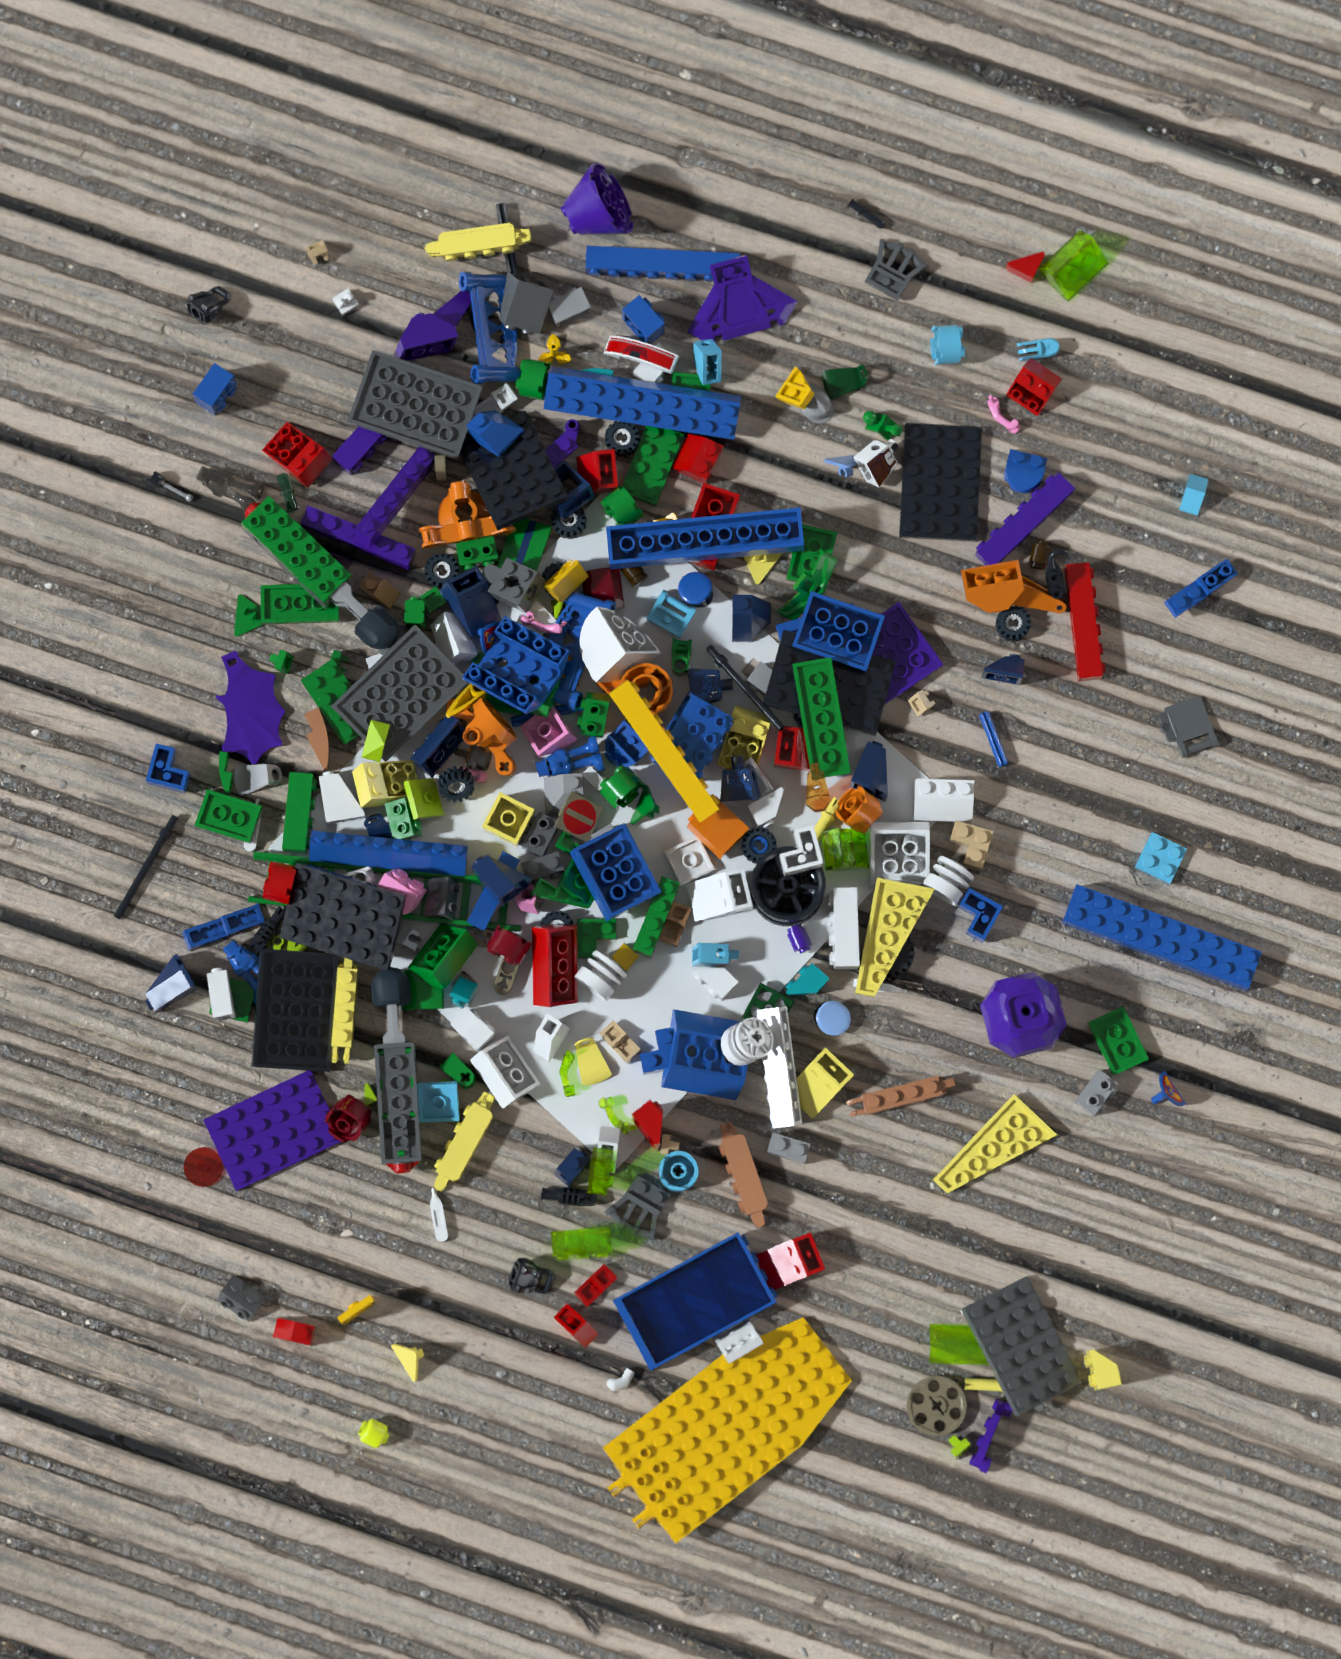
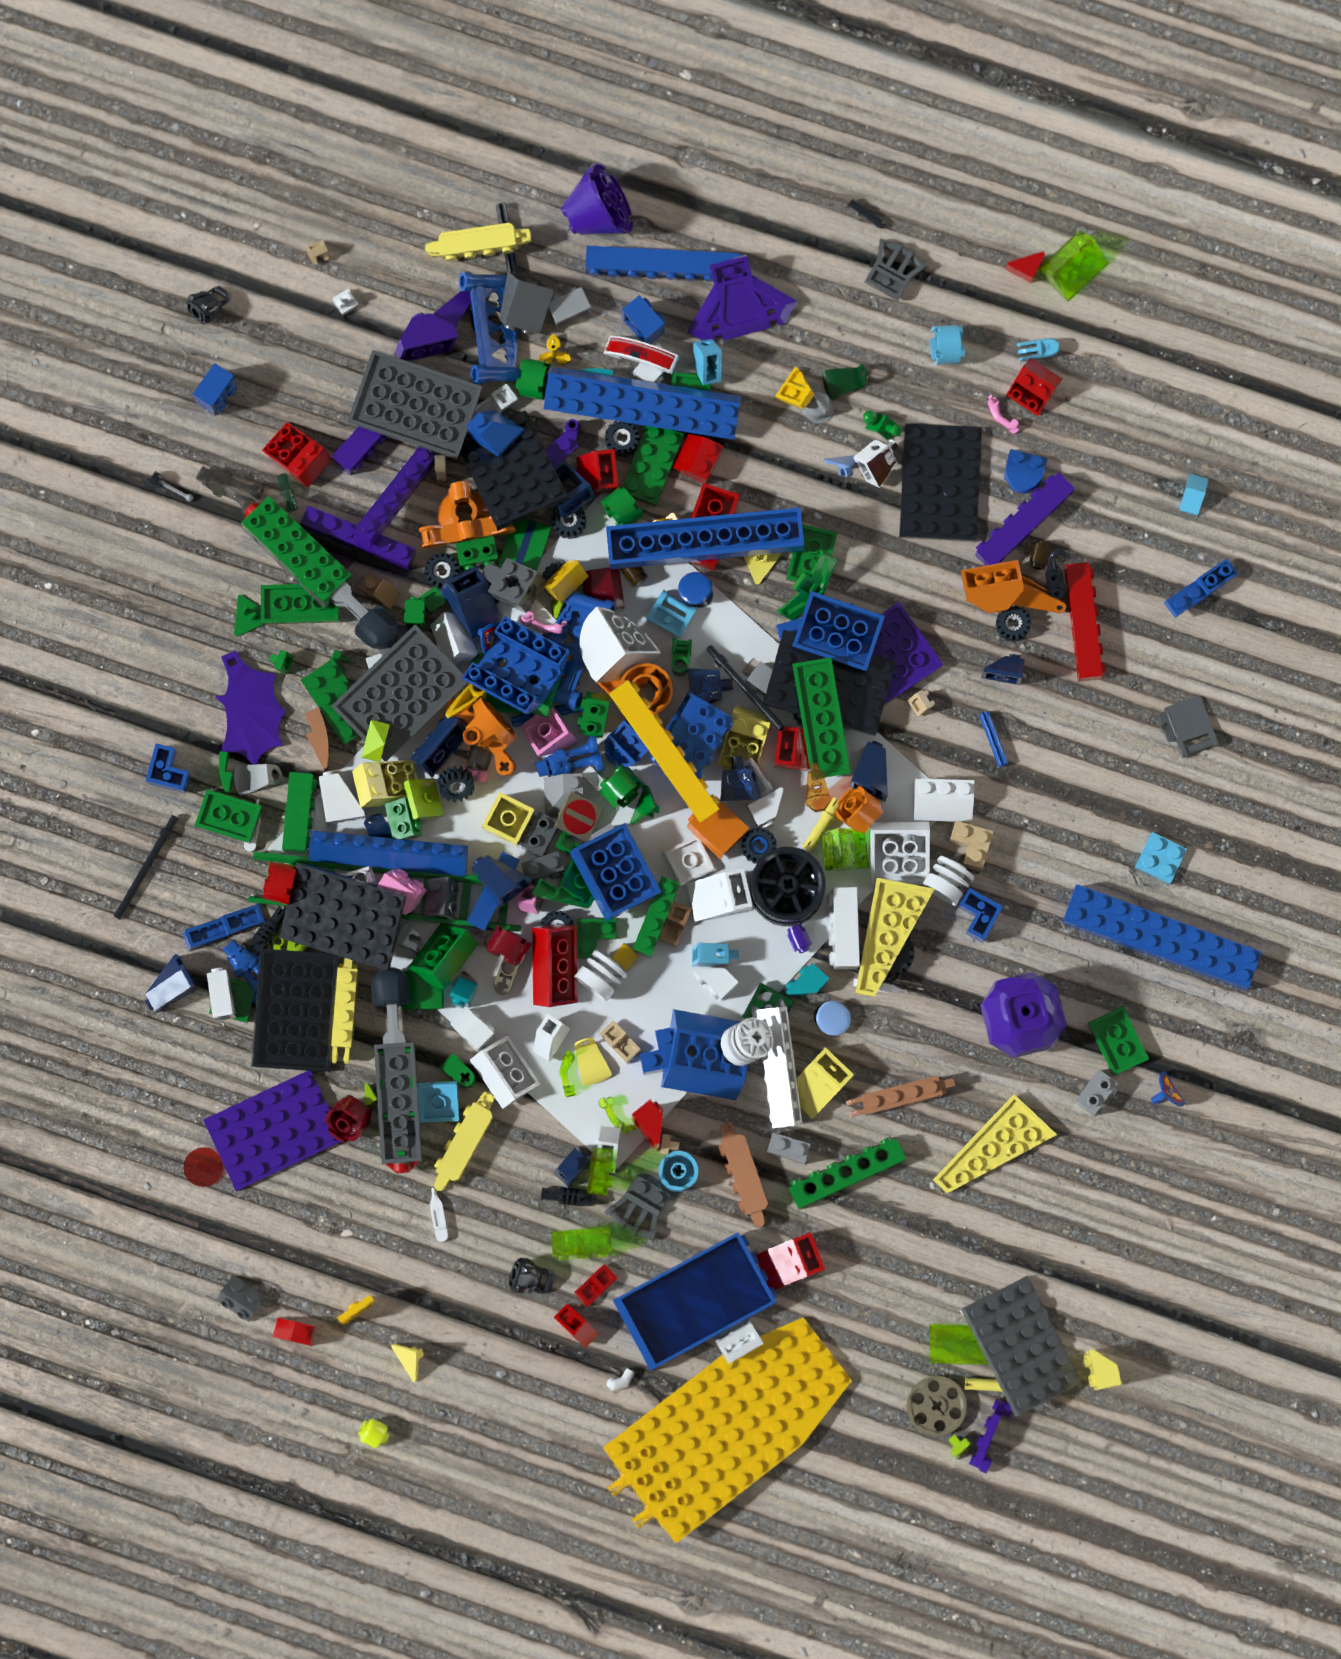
dark blue slope [732,595,771,642] -> none
white brick [779,825,823,876] -> none
none -> green brick [788,1137,906,1210]

